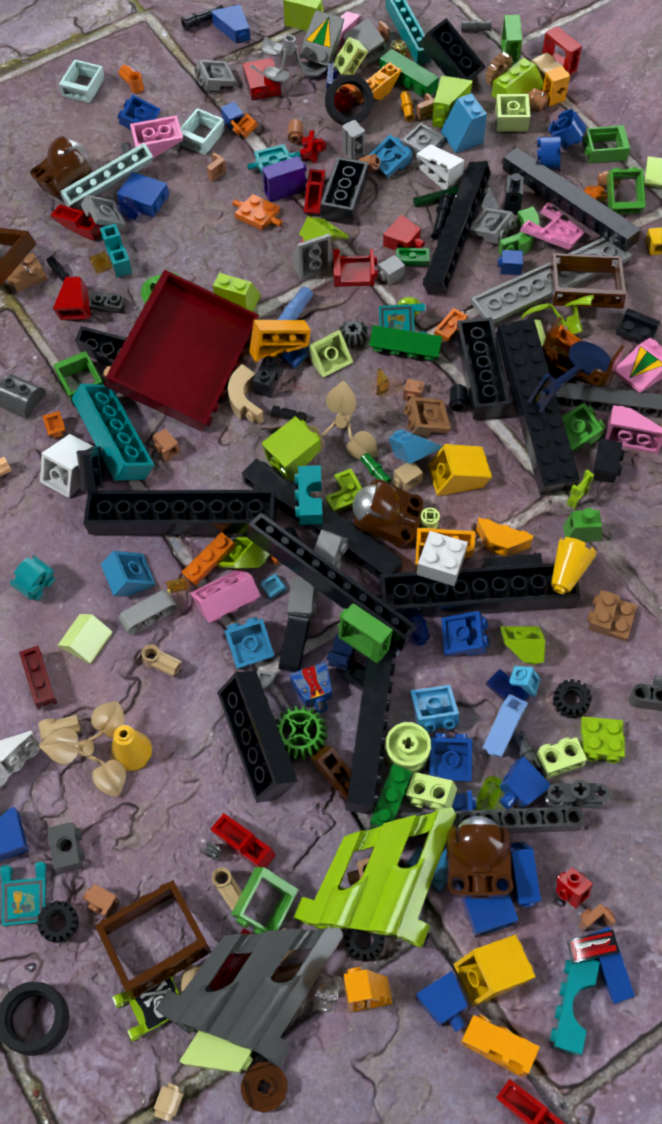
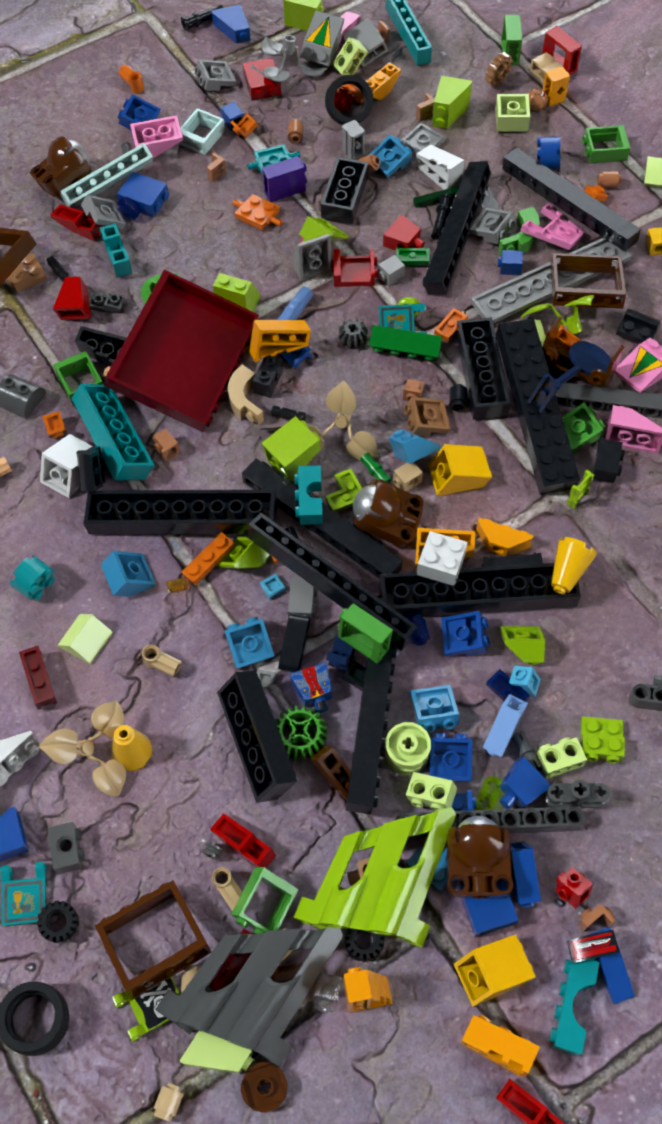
tan piece [38,715,82,742] -> none
light aqua window [59,60,105,103] -> none
nougat brick [83,884,120,918] -> none
clear yellow slope [89,251,112,273] -> none
light grey beam [118,590,178,635] -> none
bright pink slope [190,568,260,623] -> none
red hips [300,130,327,163] -> none
red slope [303,169,326,214] -> none
yellowish green slope [309,330,353,377] -> none
light grey brick [314,530,348,569] -> none
clear blue plate [326,62,337,92] -> none
green brick [370,764,413,829] -> none
clear yellow slope [376,368,389,396] -> none
brick [380,49,439,98] -> none
clear yellow wheel [391,40,406,56] -> none
light orange pin [400,91,415,122] -> none
blue torso [415,971,468,1033] -> none
black brick [419,18,486,81] -> none
yellowish green wheel [420,508,440,529] -> none
dark azure slope [441,93,487,153] -> none
dark grey pin [461,20,492,32] -> none
lime slope [491,58,544,99] -> none
black torso [504,173,524,215] -> none
blue brick [548,109,587,149] -> none
black tyre [553,679,592,719] -> none
bright green torso [563,508,602,542] -> none
medium nougat plate [587,590,637,642] -> none
bright green window [607,167,645,214] -> none

